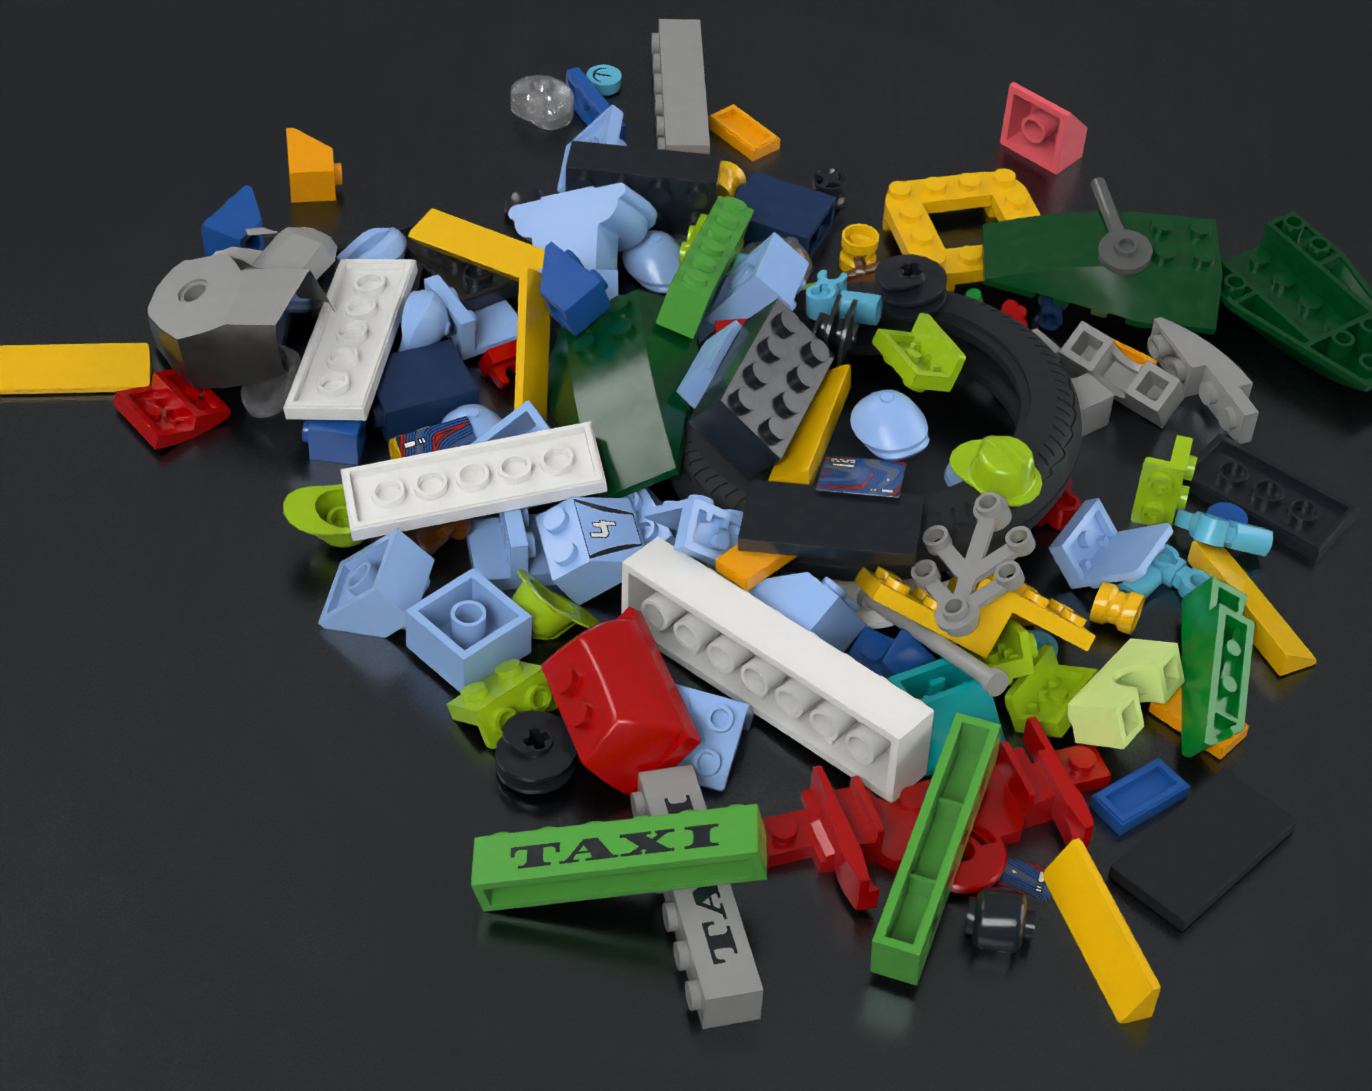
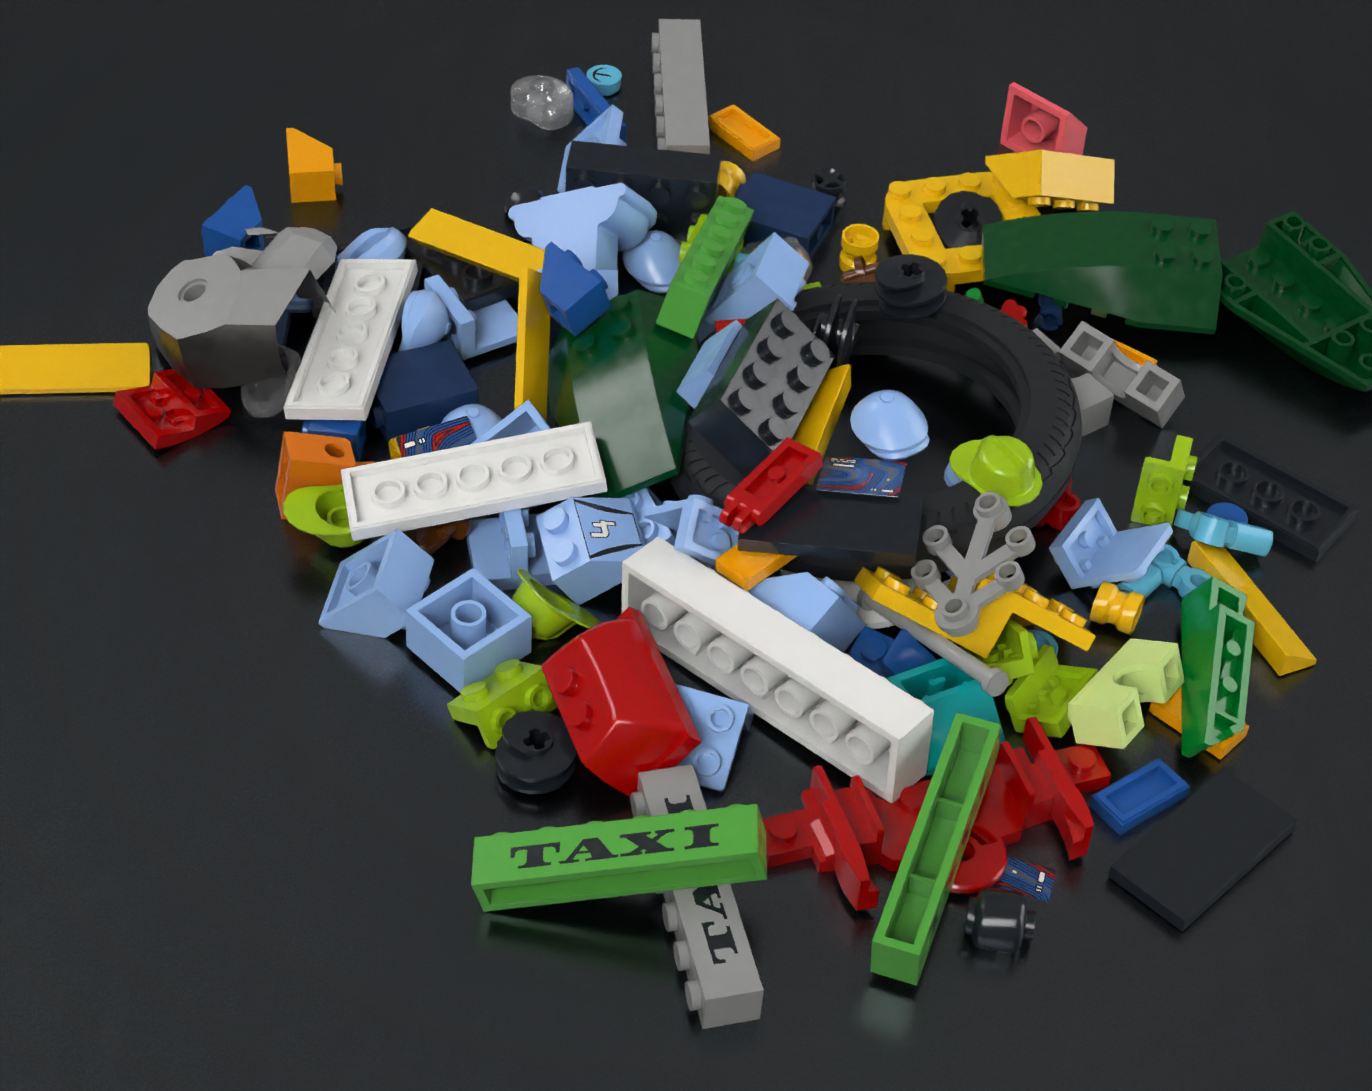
red tile [478,339,517,389] -> none
medium azure bar [806,270,883,326] -> none
lime bracket [872,313,966,392] -> none
yellow slope [1043,838,1161,1024] -> none
dark grey piece [1090,177,1153,275] -> none
light grey slope [1147,317,1259,444] -> none
none -> orange torso [275,431,375,519]
none -> red hinge [719,437,823,534]
none -> black piece [932,191,1002,249]
none -> yellow slope [985,150,1114,212]

